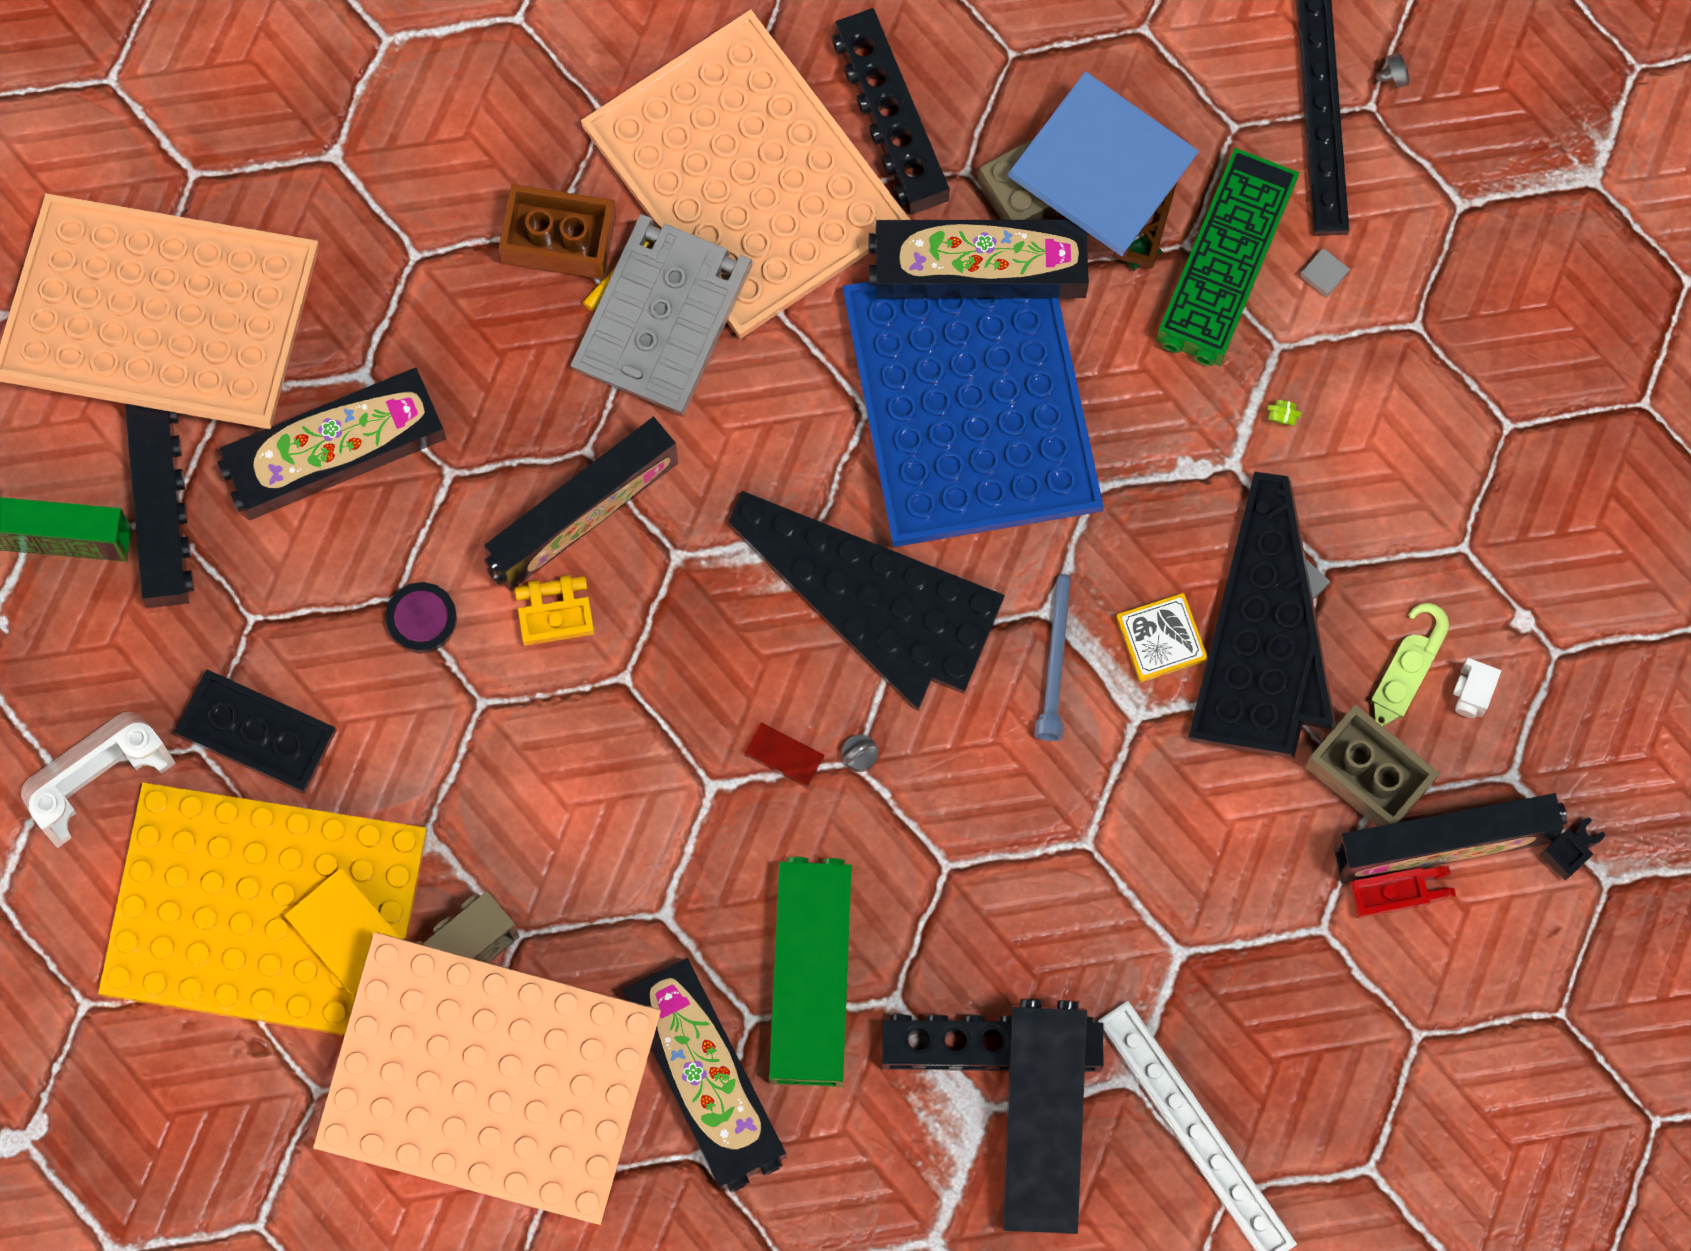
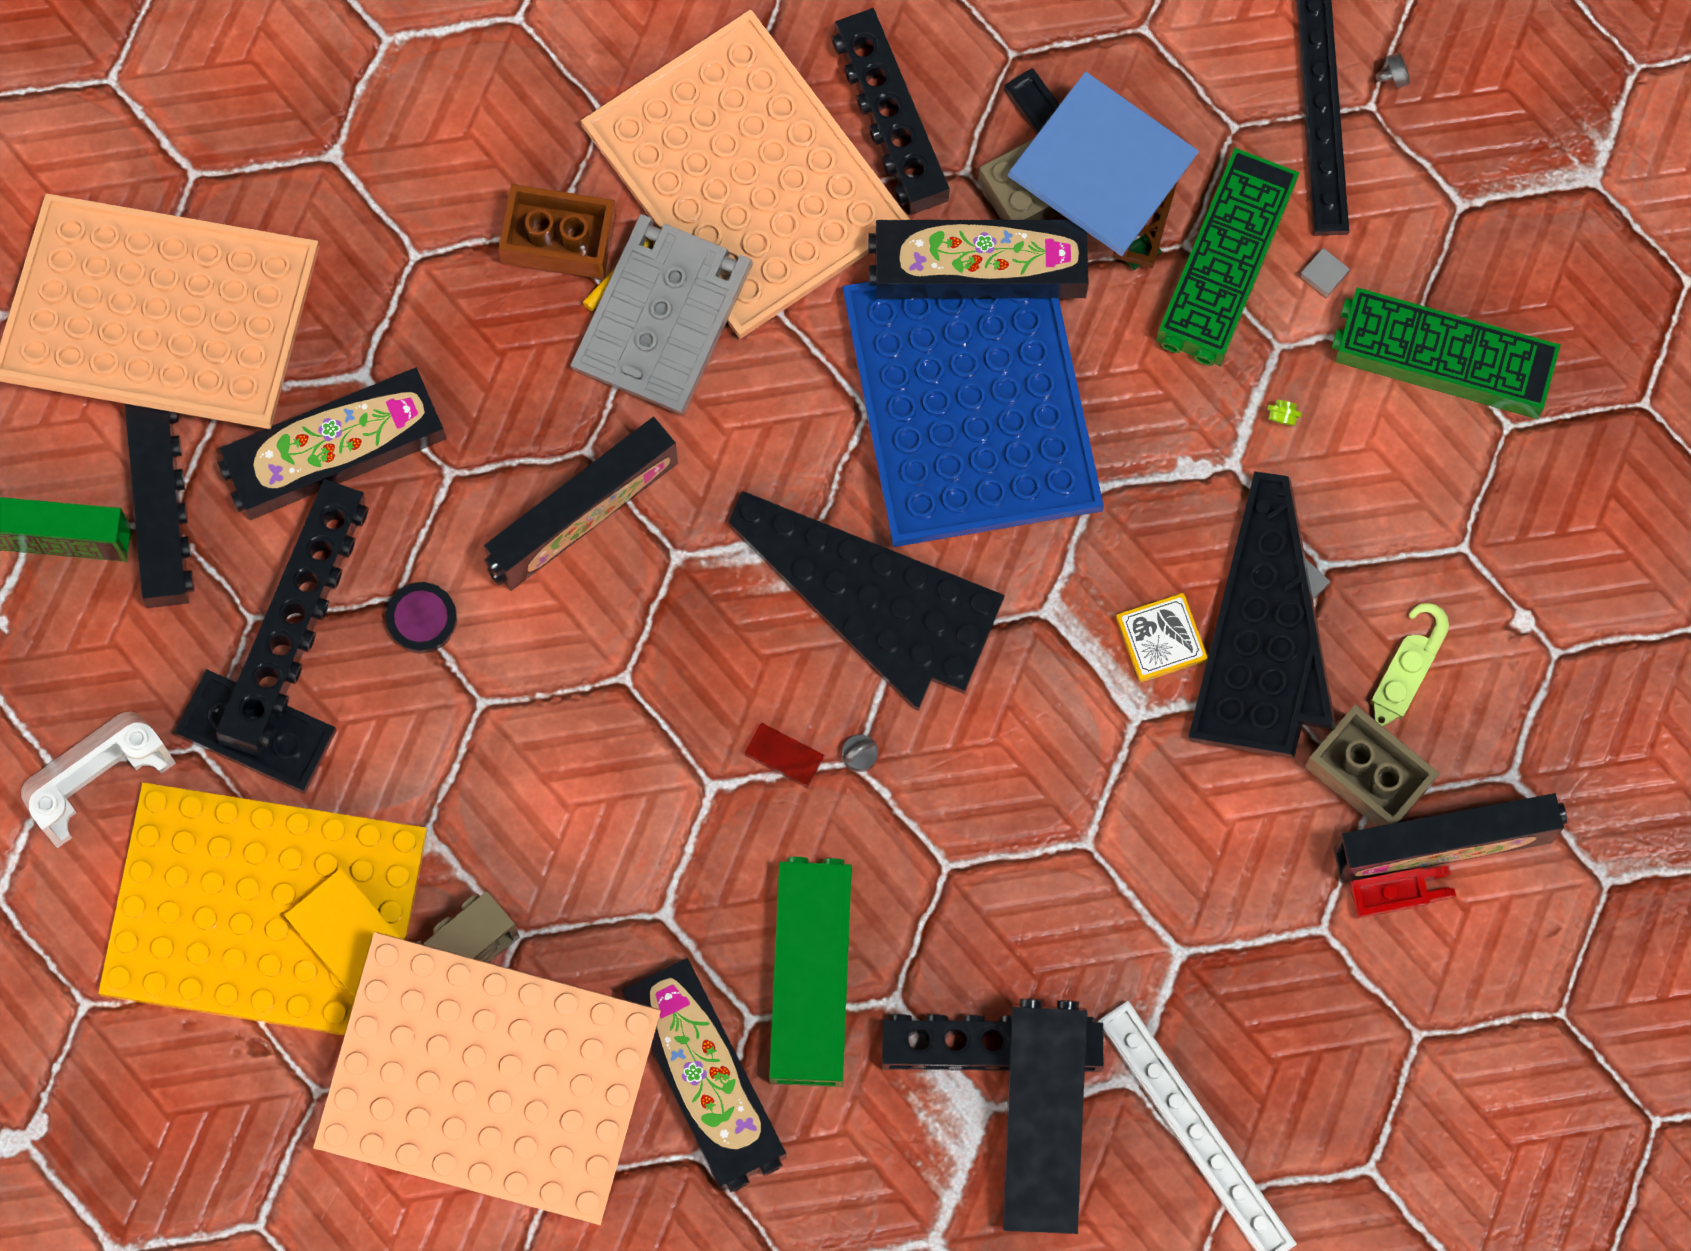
yellow plate [515,575,595,646] -> none
sand blue piece [1034,574,1071,741] -> none
white brick [1453,658,1502,718] -> none
black plate [1540,817,1605,881] -> none
none -> black brick [216,479,369,757]
none -> black tile [1004,68,1060,135]
none -> green brick [1331,287,1561,420]

